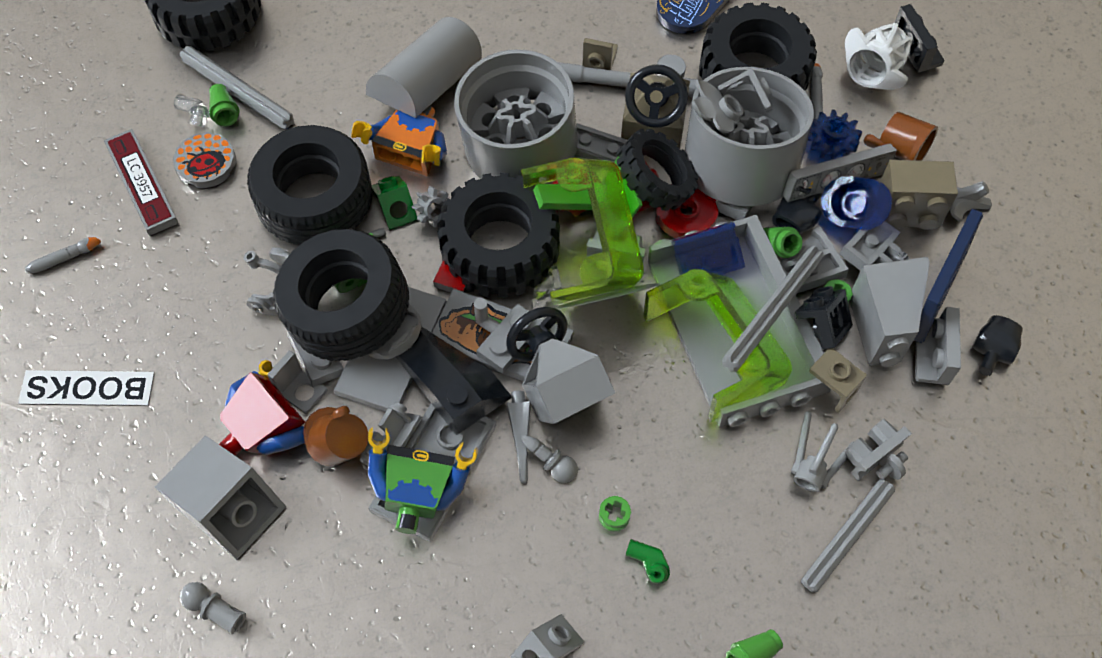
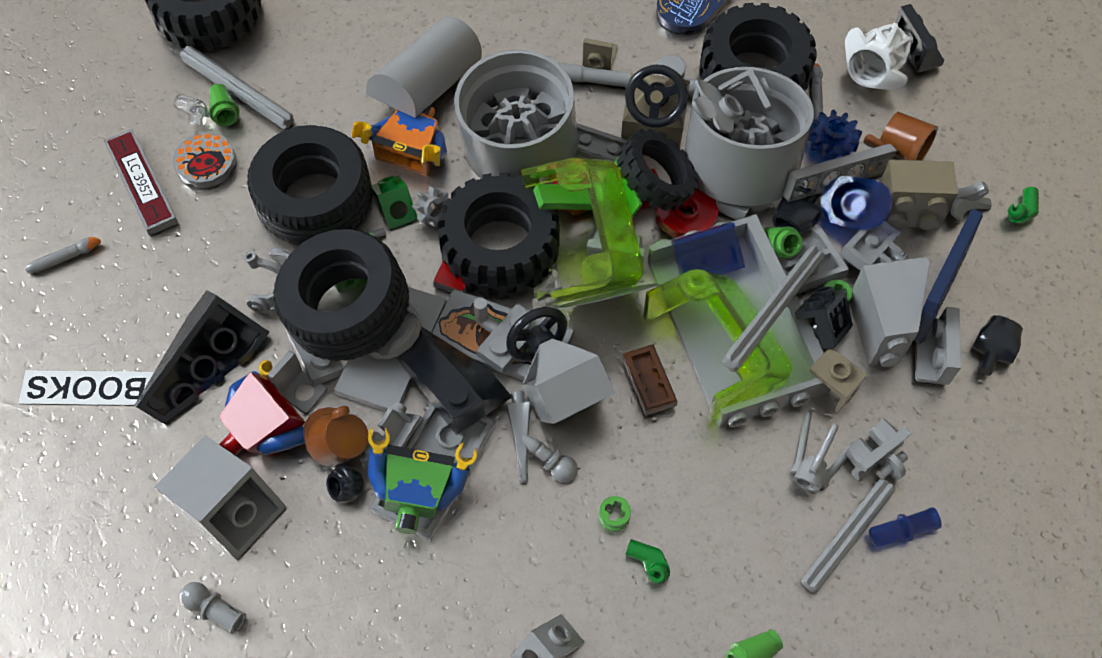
none -> black wedge [134,290,269,424]
none -> black piece [326,465,364,503]
none -> reddish brown plate [622,344,678,416]
none -> clear blue axle [869,507,942,548]
none -> green arm [1007,187,1039,224]

